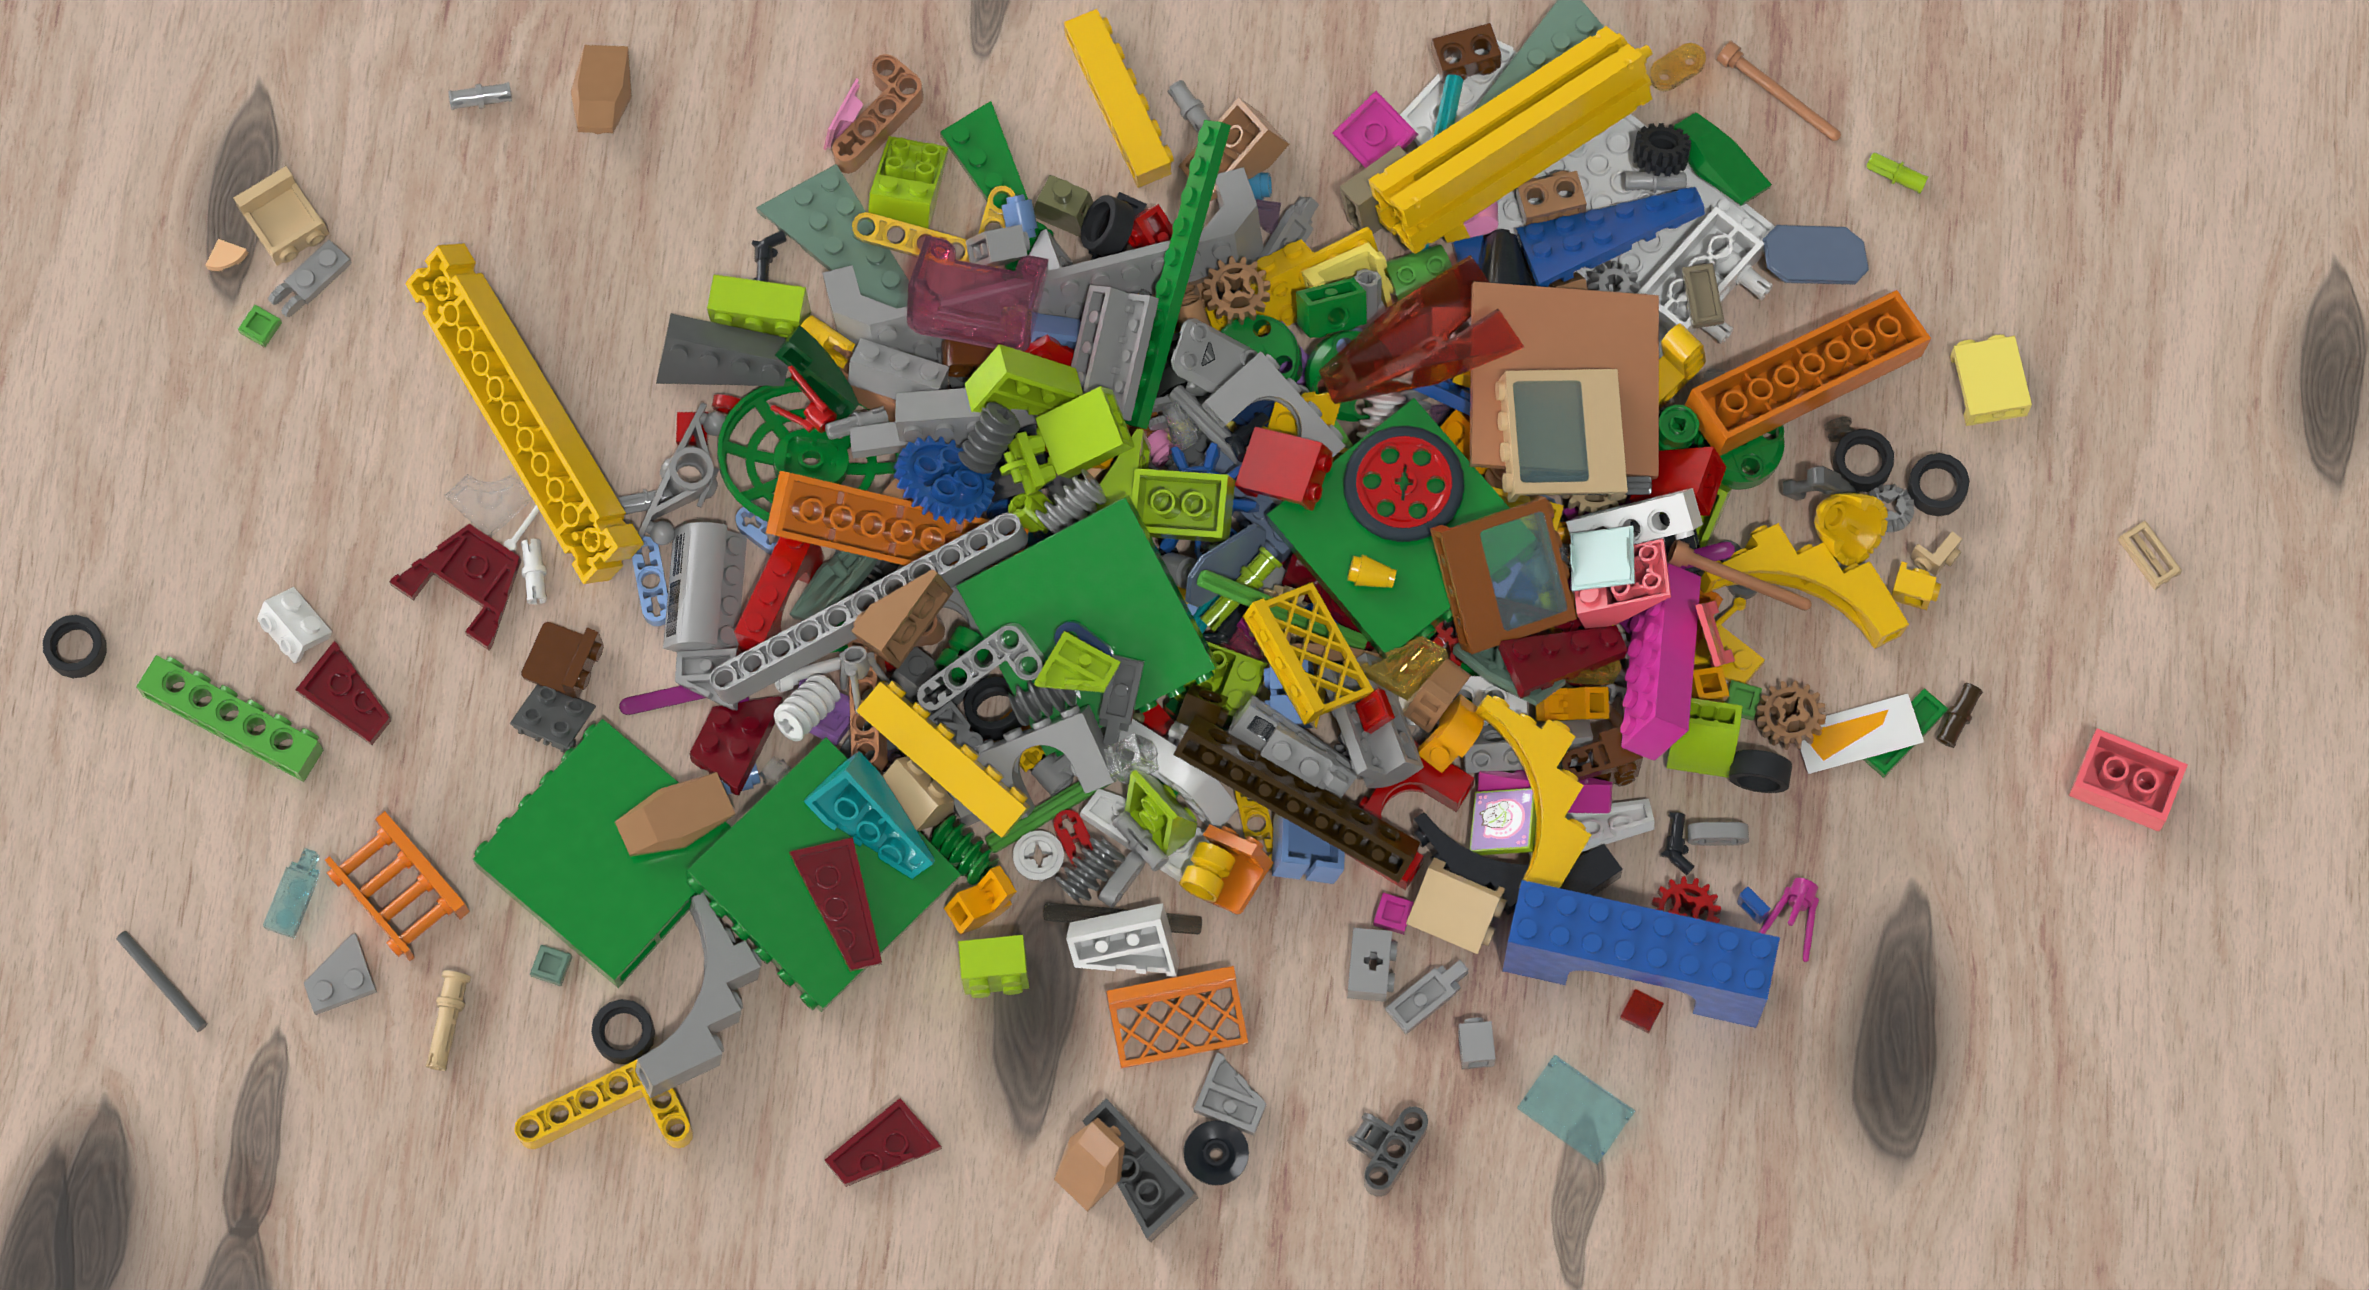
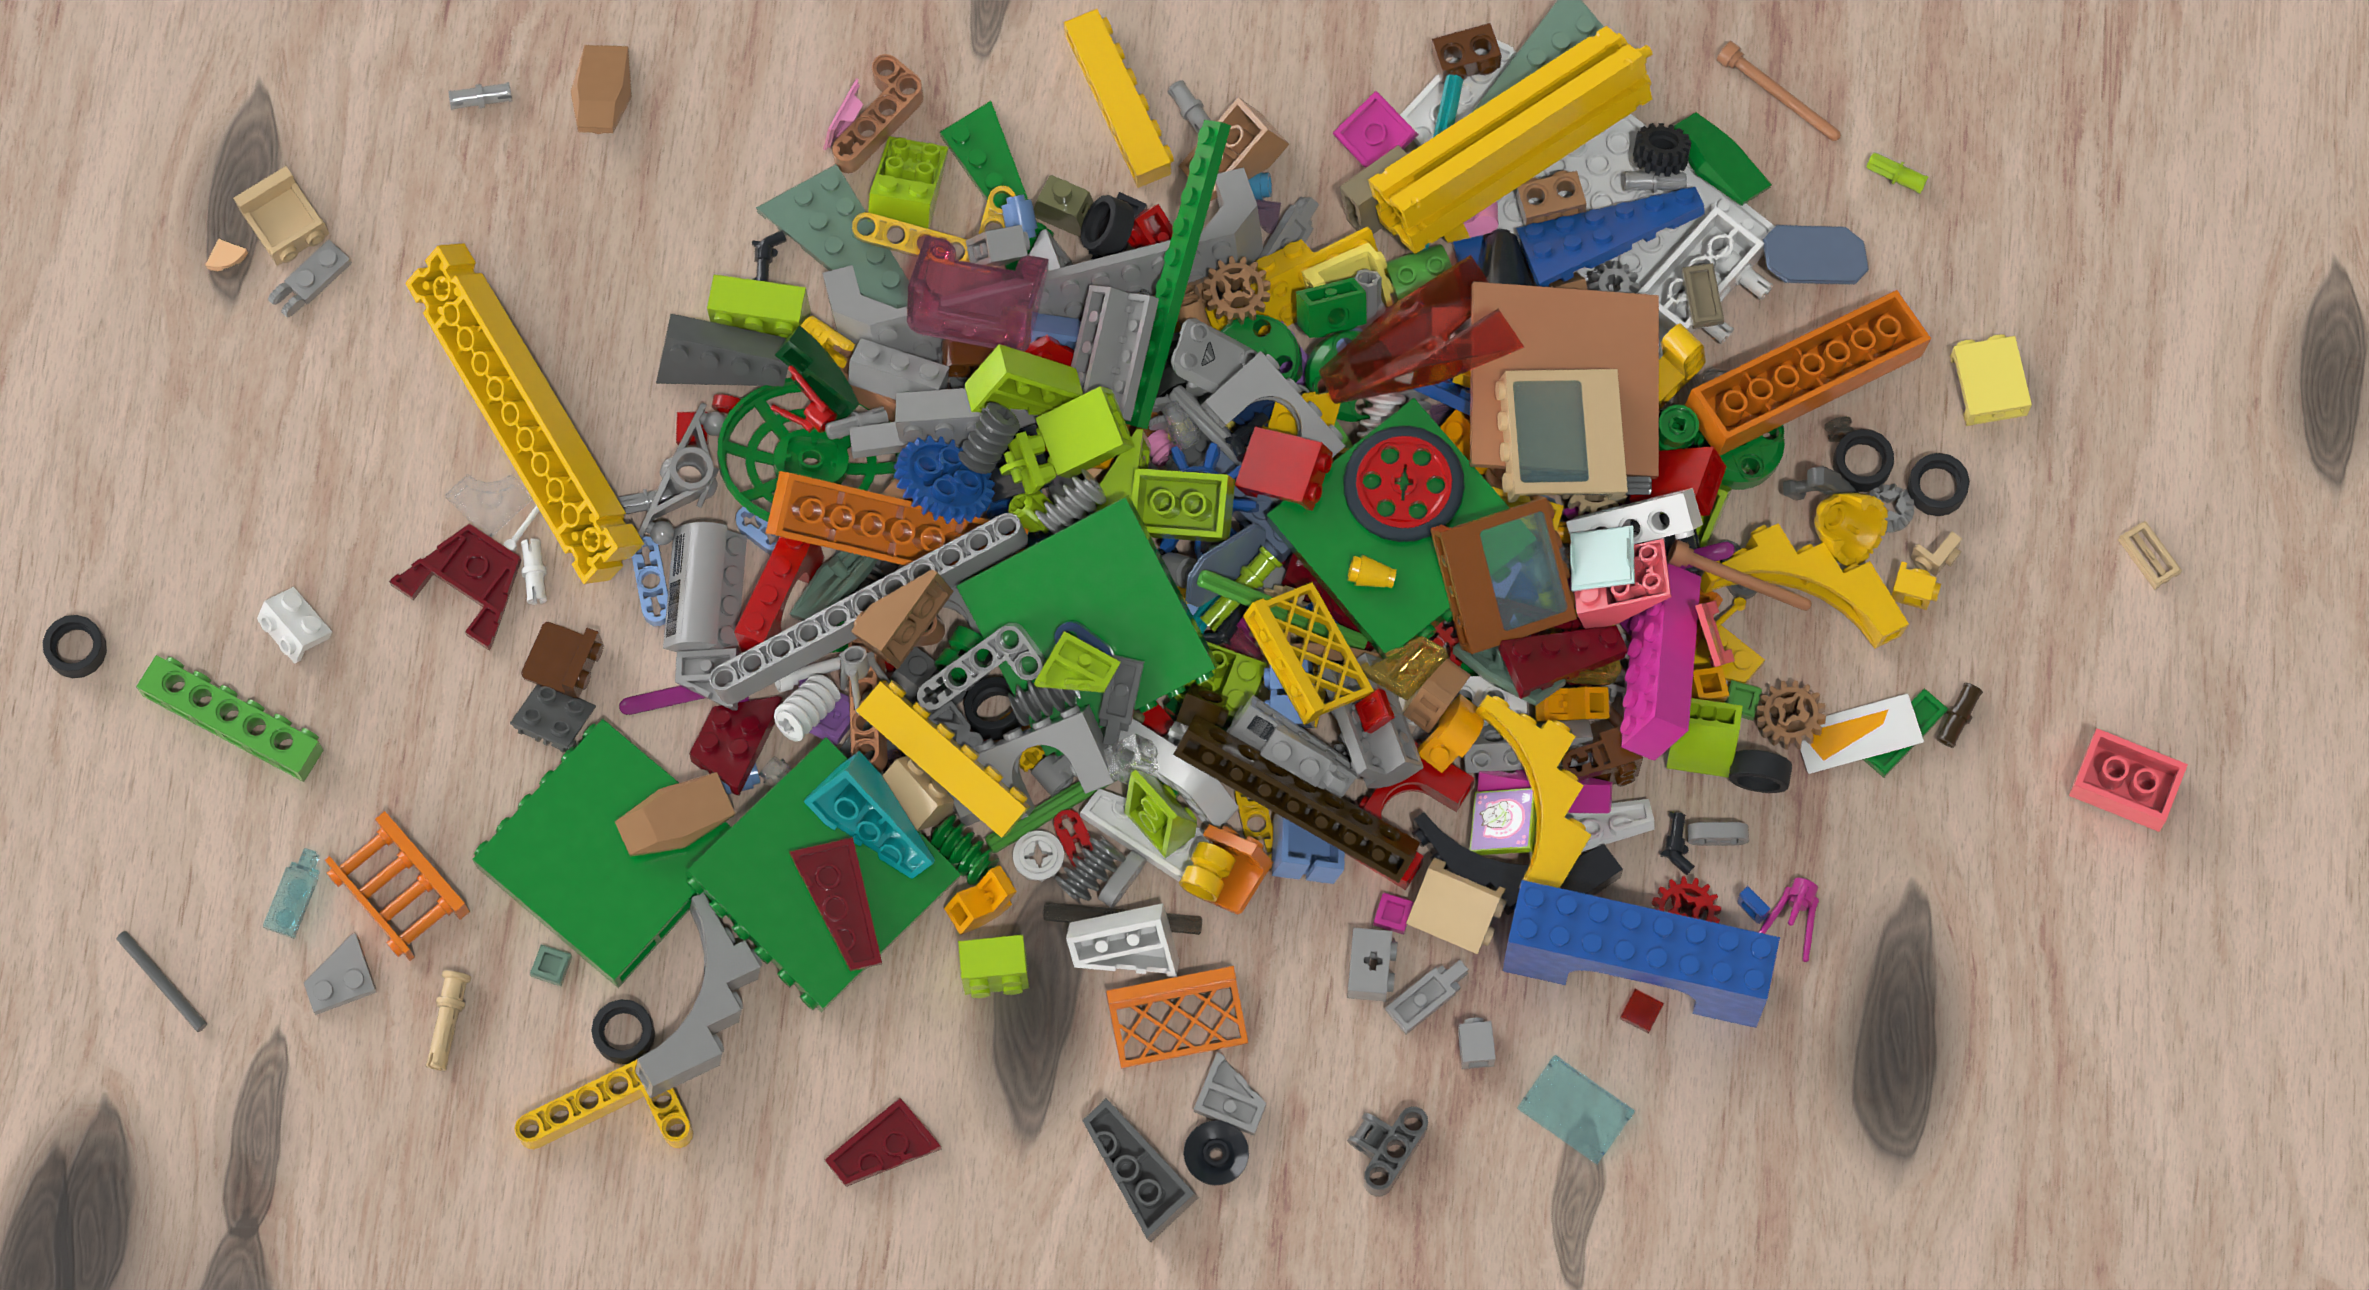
bright green tile [238,305,282,347] -> none
dark red wing [295,640,391,745] -> none
medium nougat piece [1054,1118,1125,1211] -> none
light grey pin [1112,811,1169,871] -> none
clear yellow plate [1649,43,1706,91] -> none

